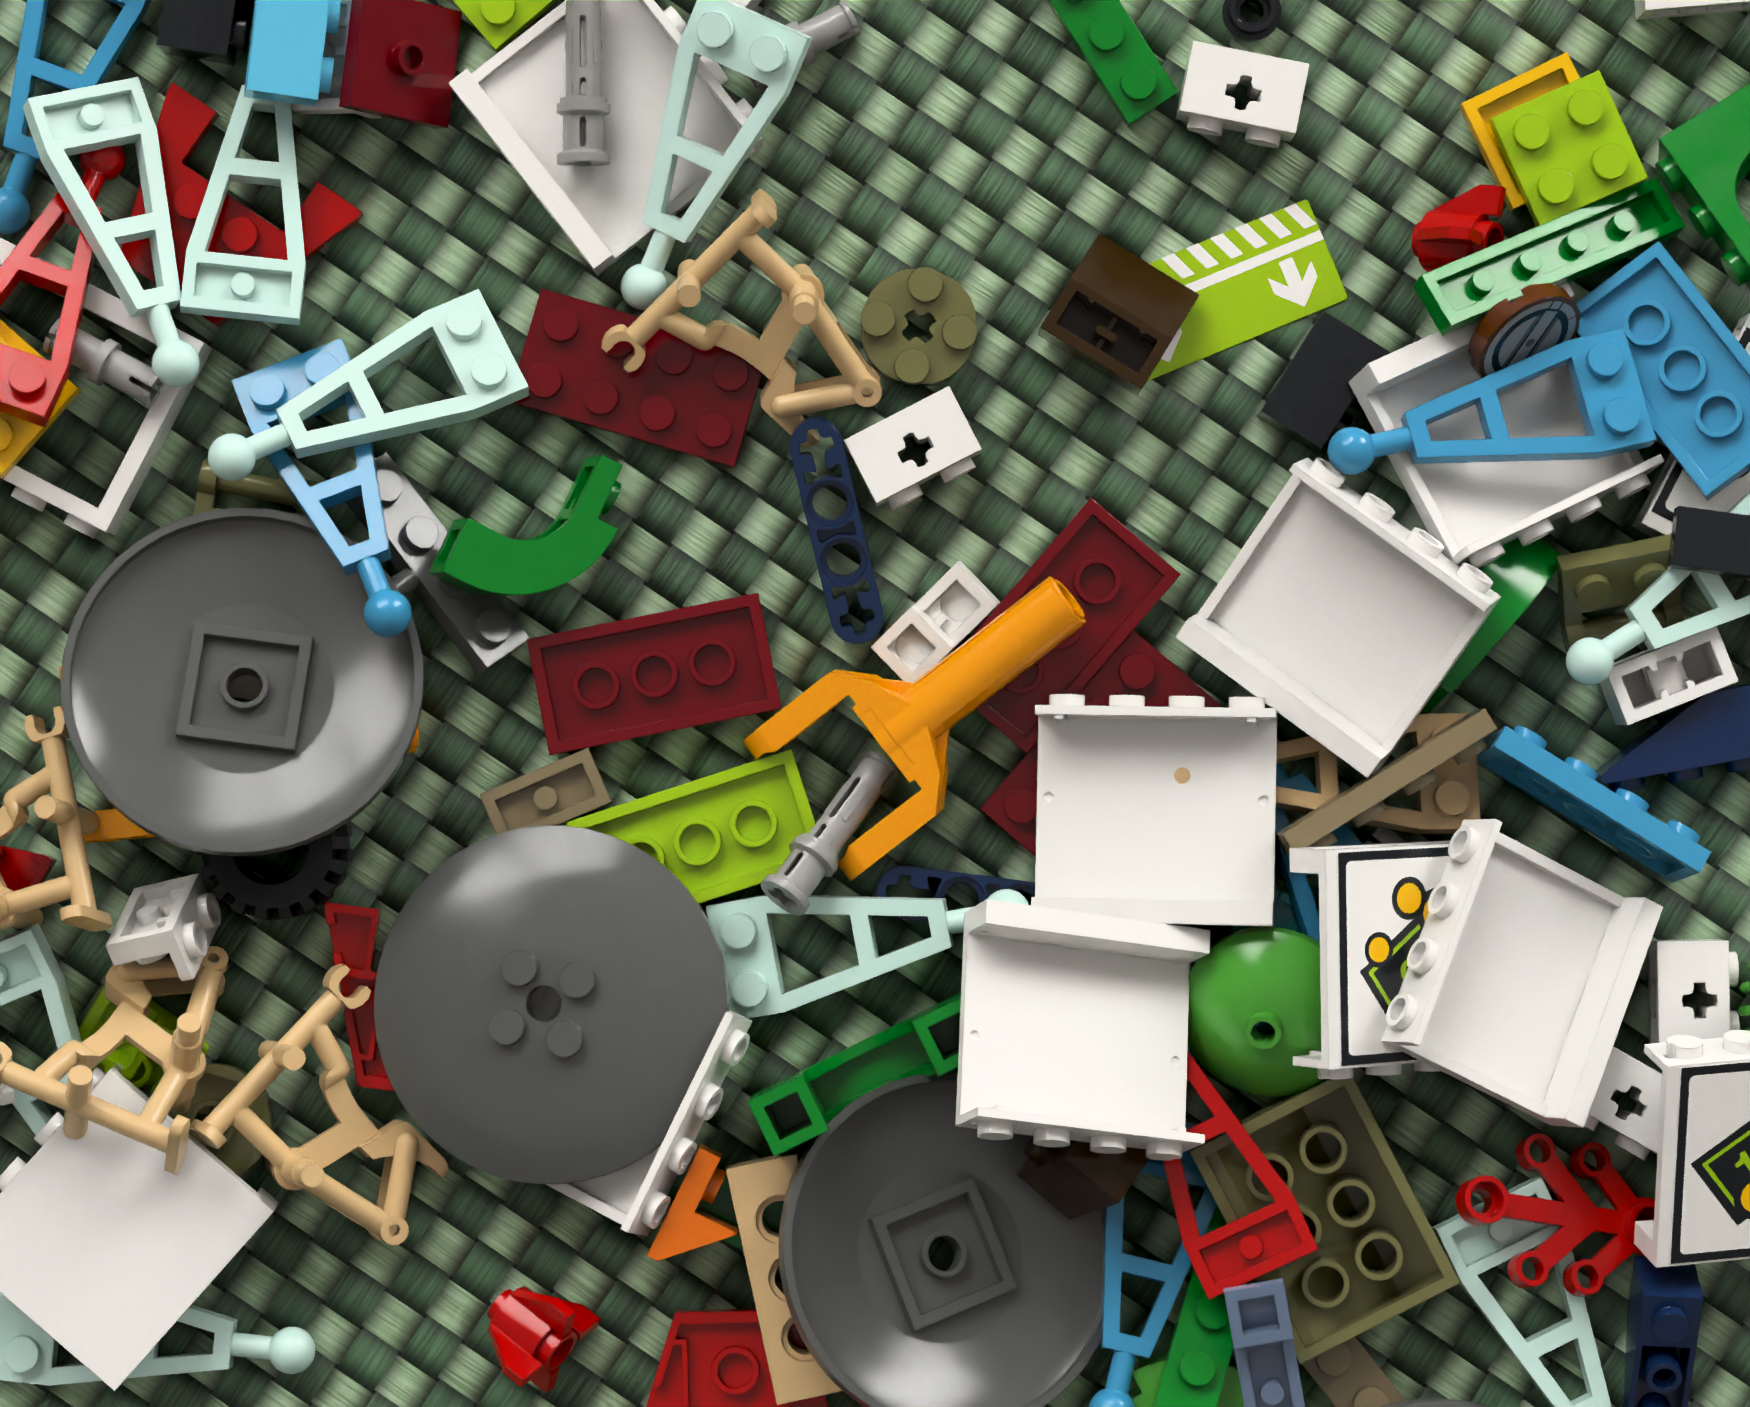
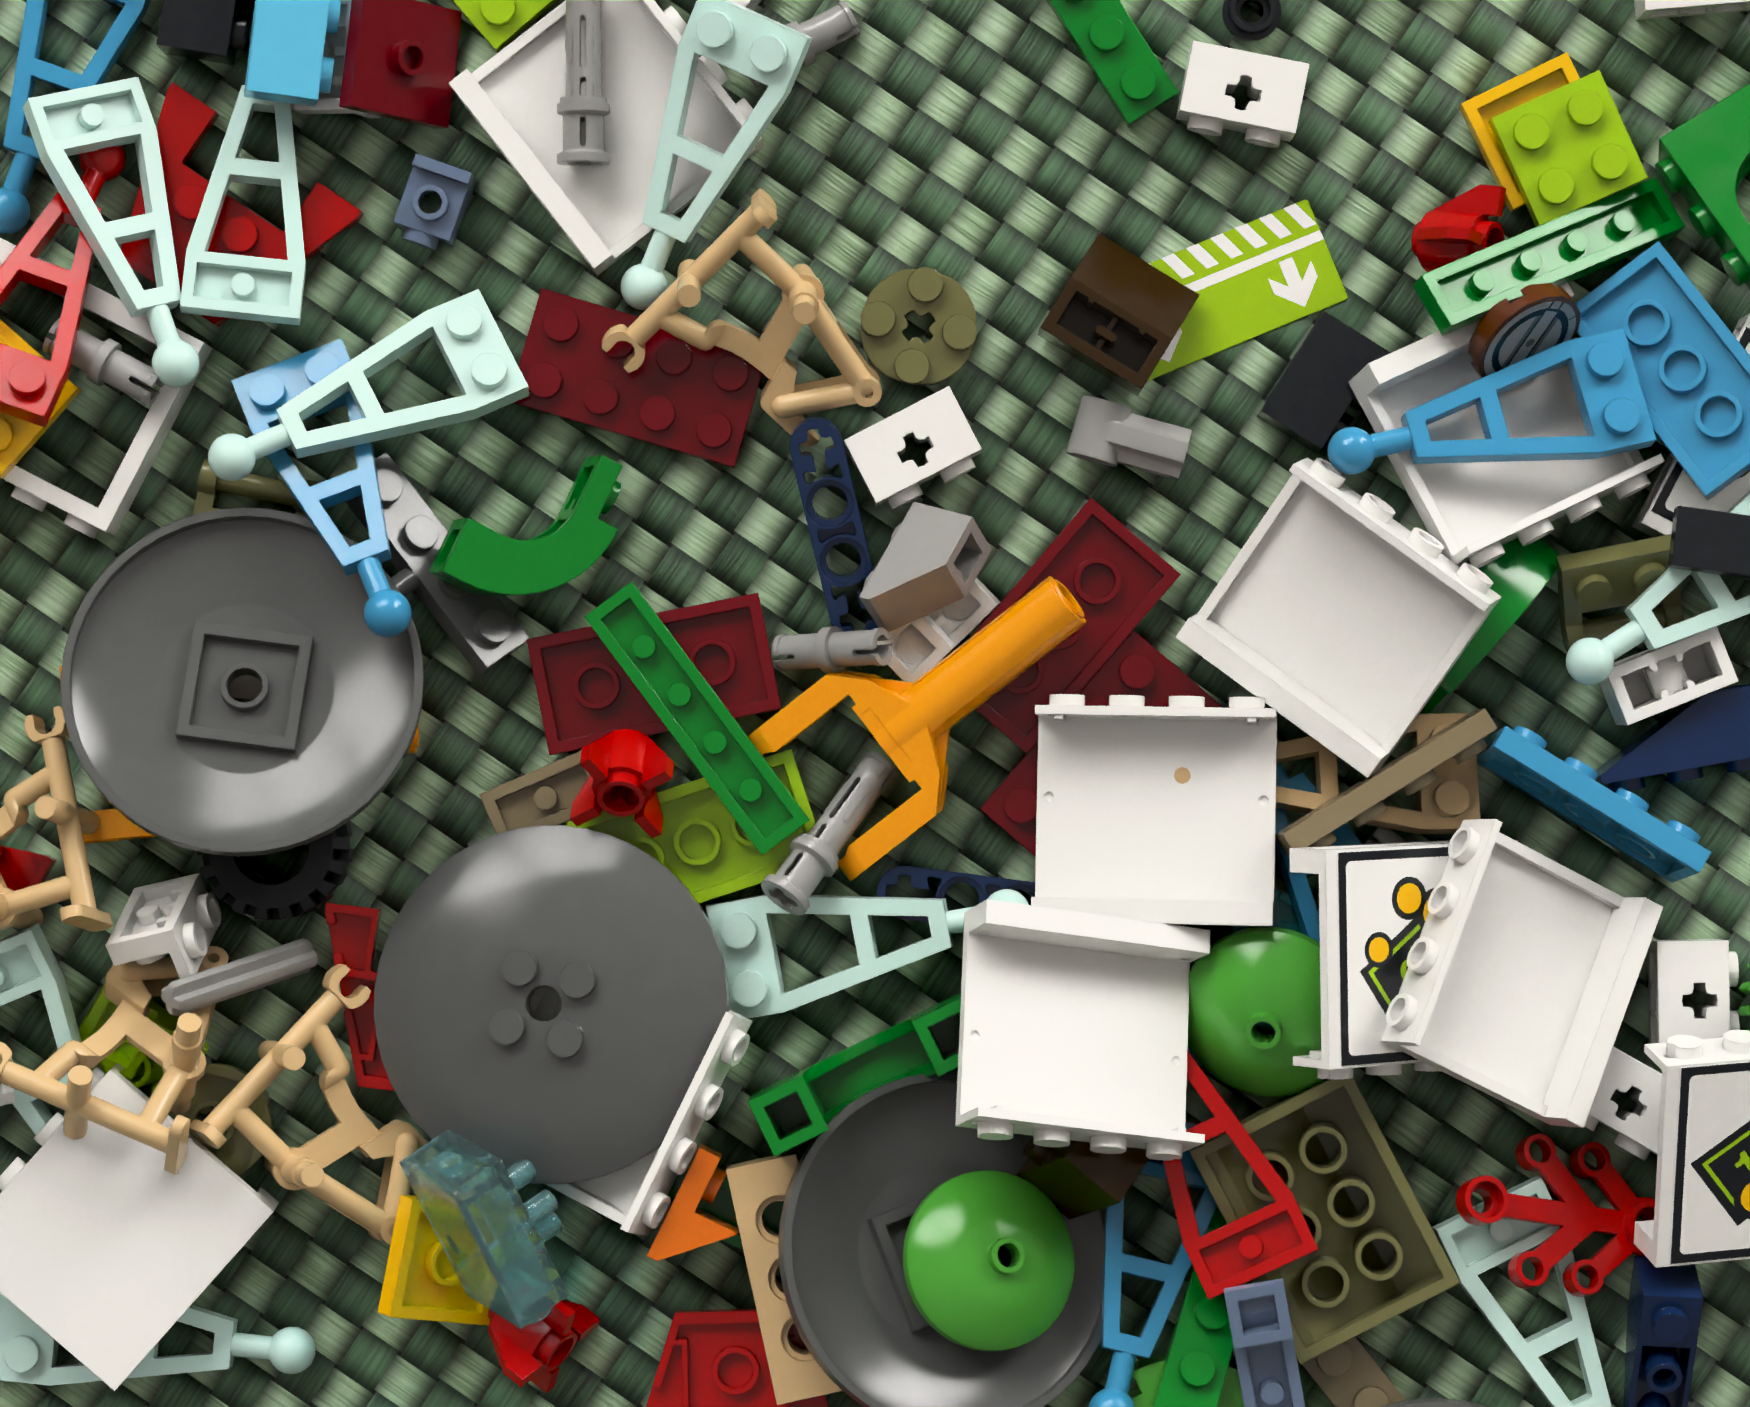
none -> light grey axle [161,938,318,1016]
none -> yellow plate [377,1195,512,1325]
none -> sand blue brick [393,153,477,251]
none -> clear light blue piece [399,1129,569,1329]
none -> red brick [570,729,674,838]
none -> green plate [584,581,810,856]
none -> light grey pin [771,626,893,674]
none -> light grey slope [859,502,992,632]
none -> bright green dish [903,1170,1074,1351]
none -> light grey piece [1066,395,1192,480]

